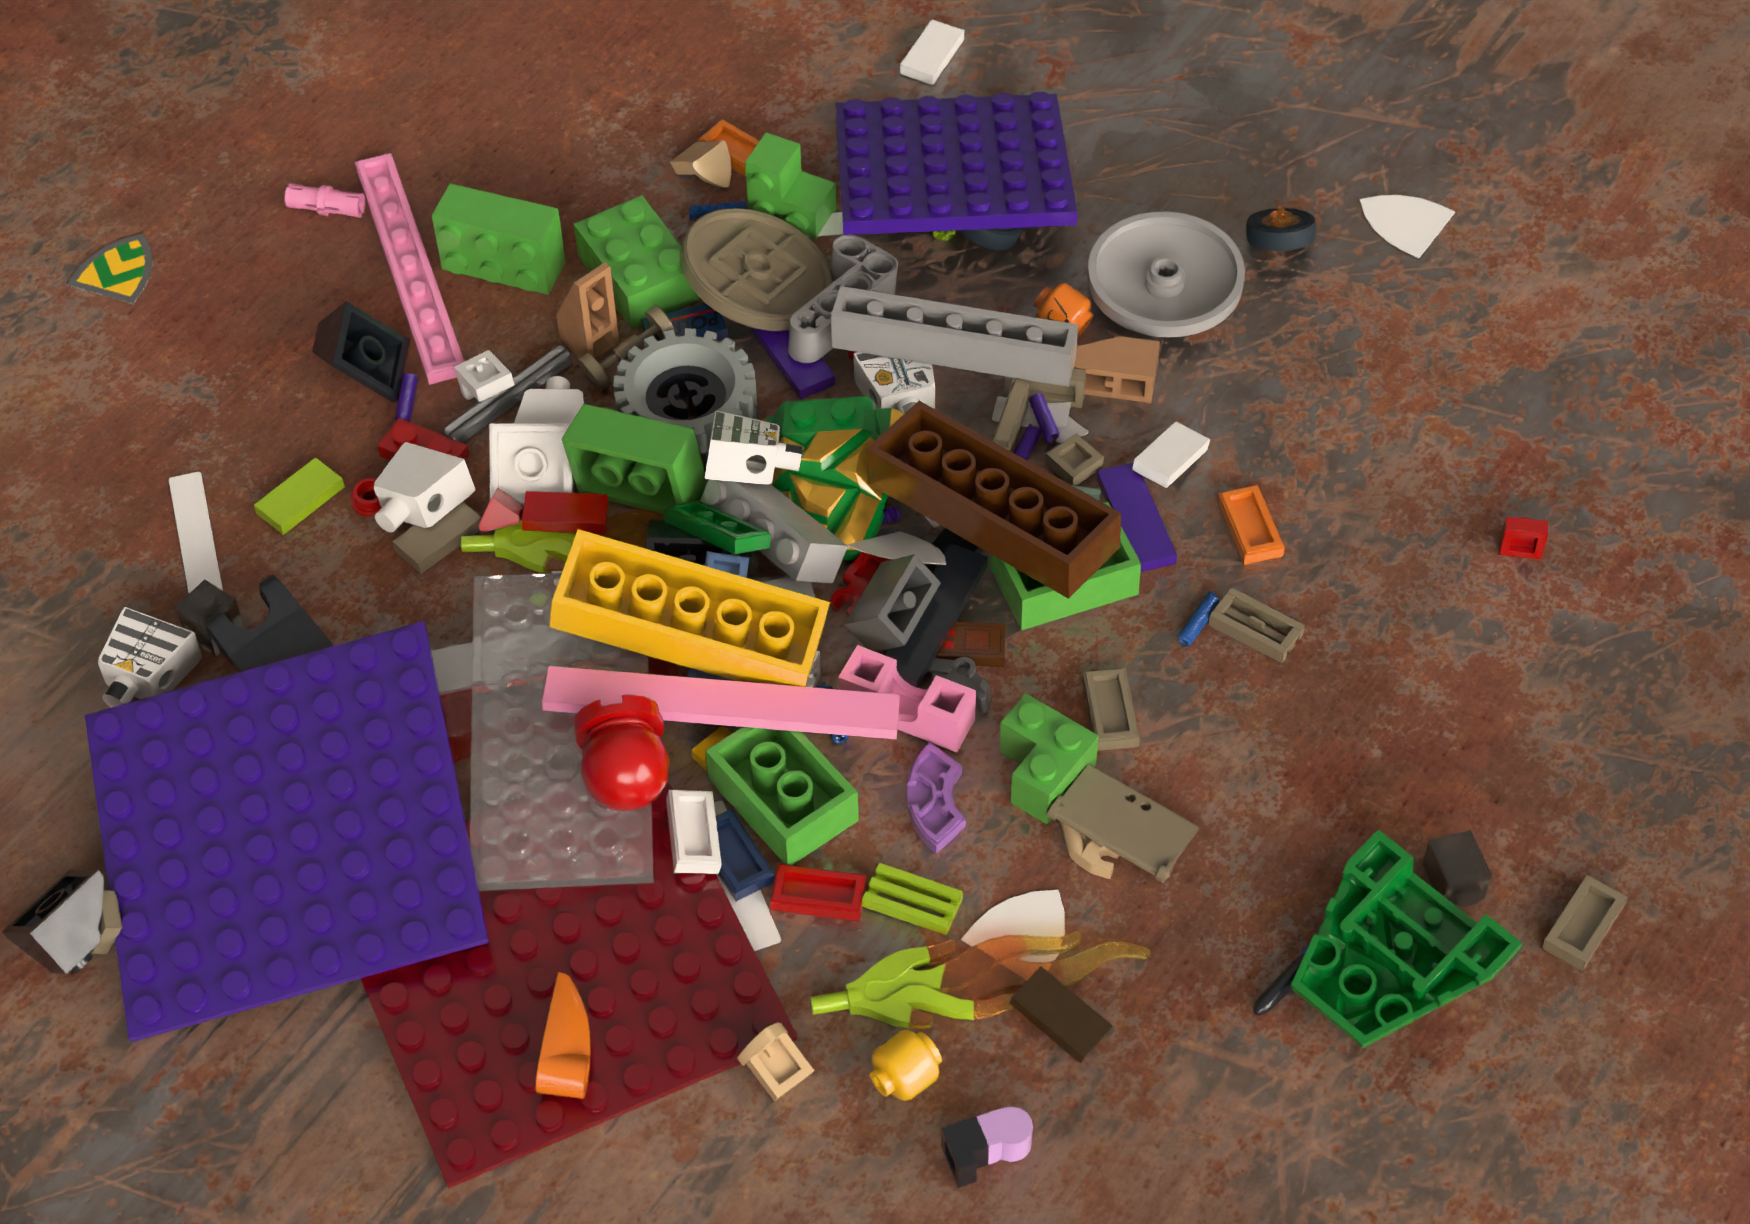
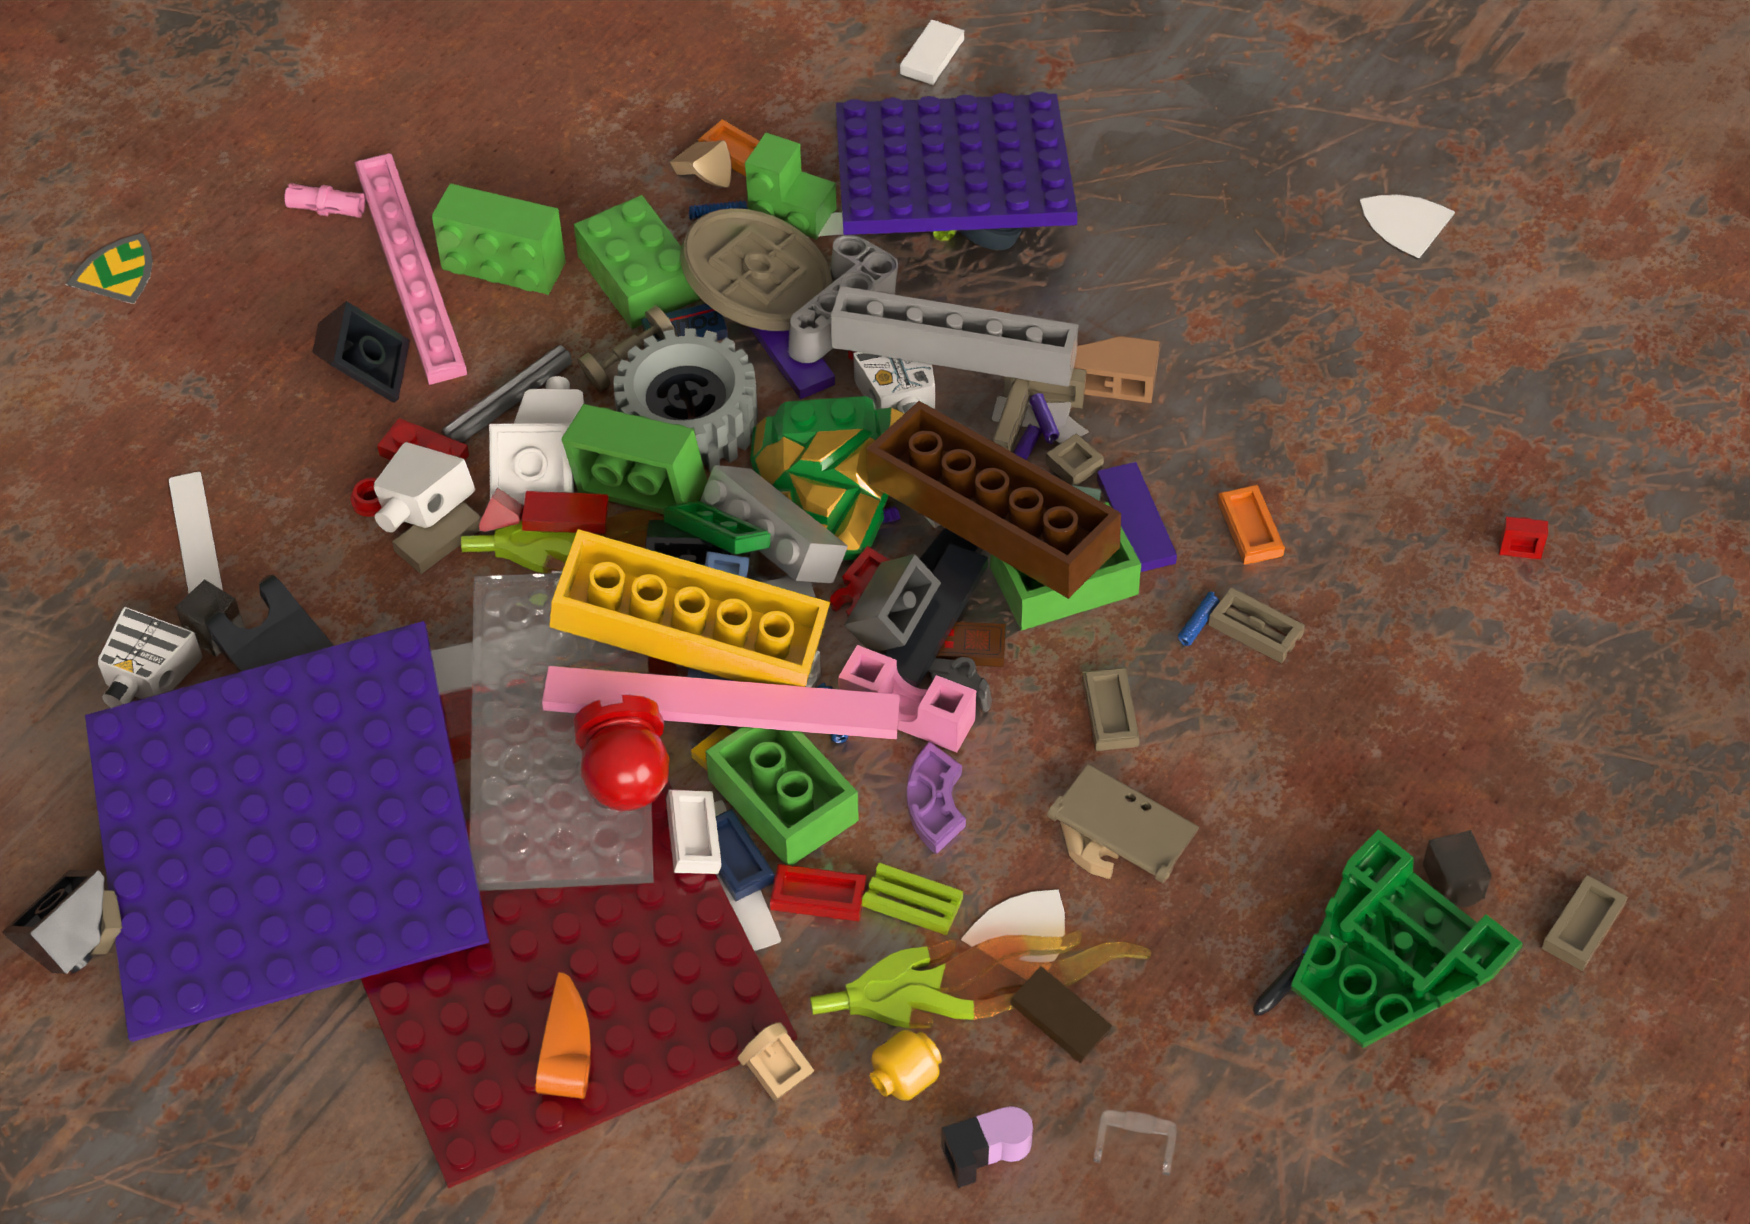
lime tile [254,457,345,535] -> none
dark purple piece [395,373,418,422] -> none
white bracket [454,350,514,402] -> none
medium nougat slope [556,263,620,362] -> none
white torso [705,411,803,485] -> none
white sticker [847,531,946,565] -> none
bright green brick [999,693,1099,825] -> none
orange head [1033,282,1094,339] -> none
light grey dish [1087,211,1245,337] -> none
white tile [1132,422,1210,488] -> none
black wheel [1246,206,1316,252] -> none
none -> clear piece [1093,1110,1177,1176]

